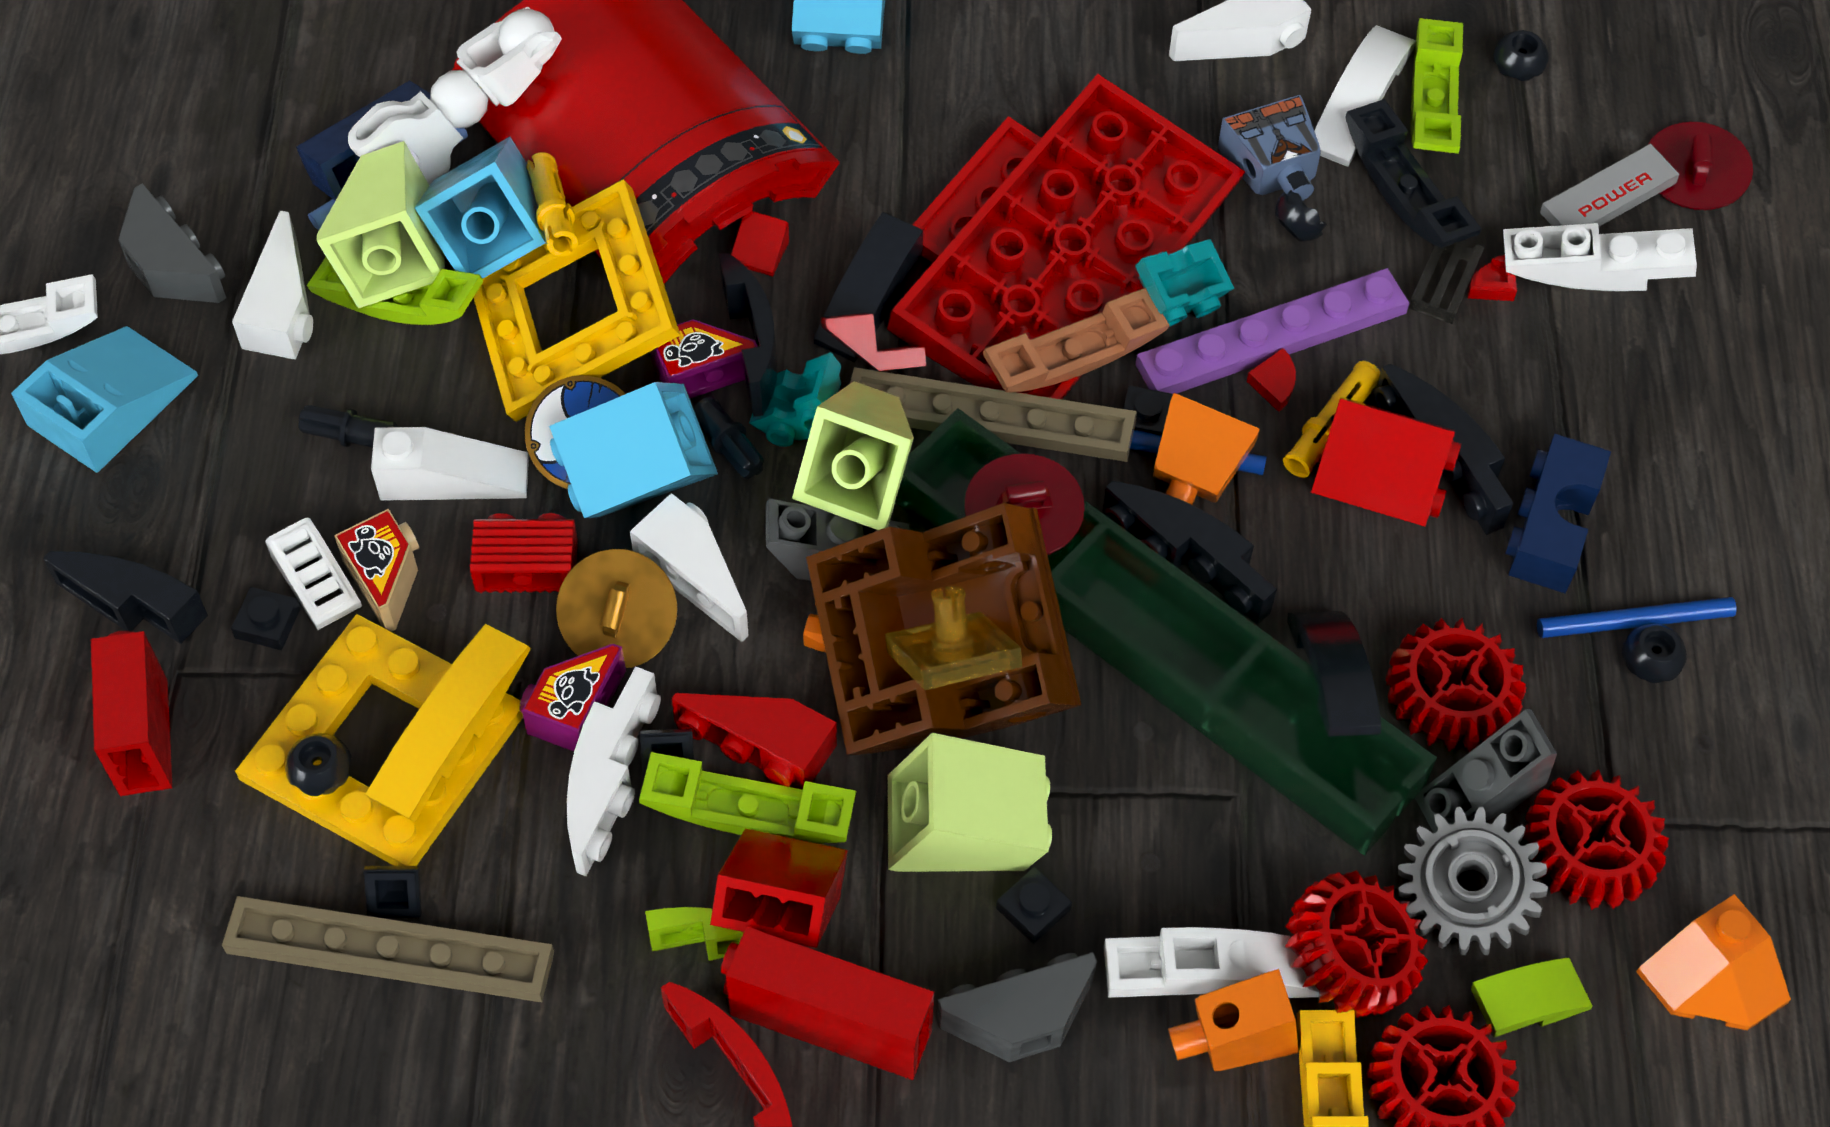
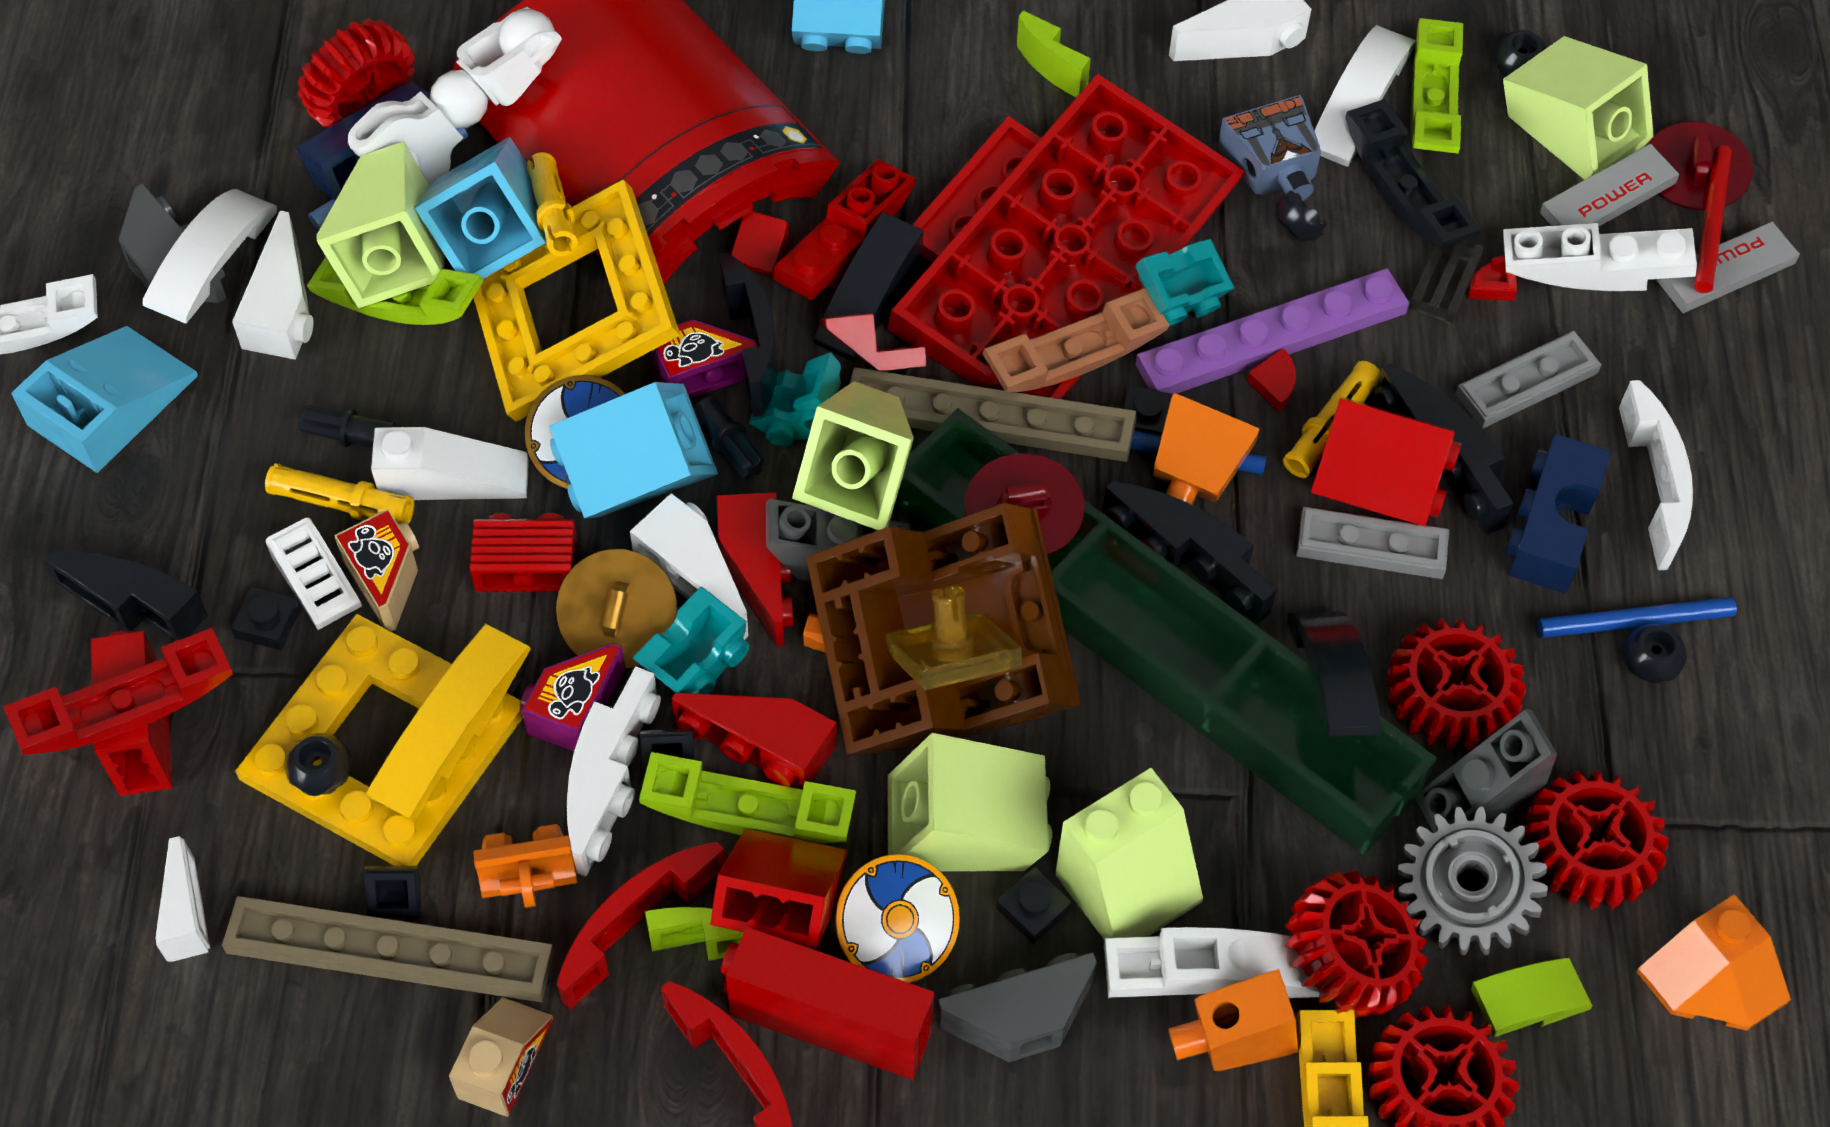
none -> red slope [3,628,233,755]
none -> white slope [143,189,277,323]
none -> white slope [155,836,210,962]
none -> yellow pin [265,463,414,525]
none -> red gear [297,18,415,128]
none -> tan slope [449,997,553,1117]
none -> orange hips [473,824,577,908]
none -> red slope [557,842,726,1011]
none -> teal cylinder [633,586,750,695]
none -> red slope [717,492,793,647]
none -> red slope [773,159,916,301]
none -> shield [835,854,960,983]
none -> lime slope [1017,10,1091,98]
none -> yellowish green slope [1055,768,1203,940]
none -> light grey tile [1296,507,1449,579]
none -> light grey tile [1455,331,1602,429]
none -> yellowish green slope [1503,36,1654,180]
none -> white slope [1619,380,1693,570]
none -> light grey tile [1656,221,1800,313]
none -> red bar [1694,145,1733,293]

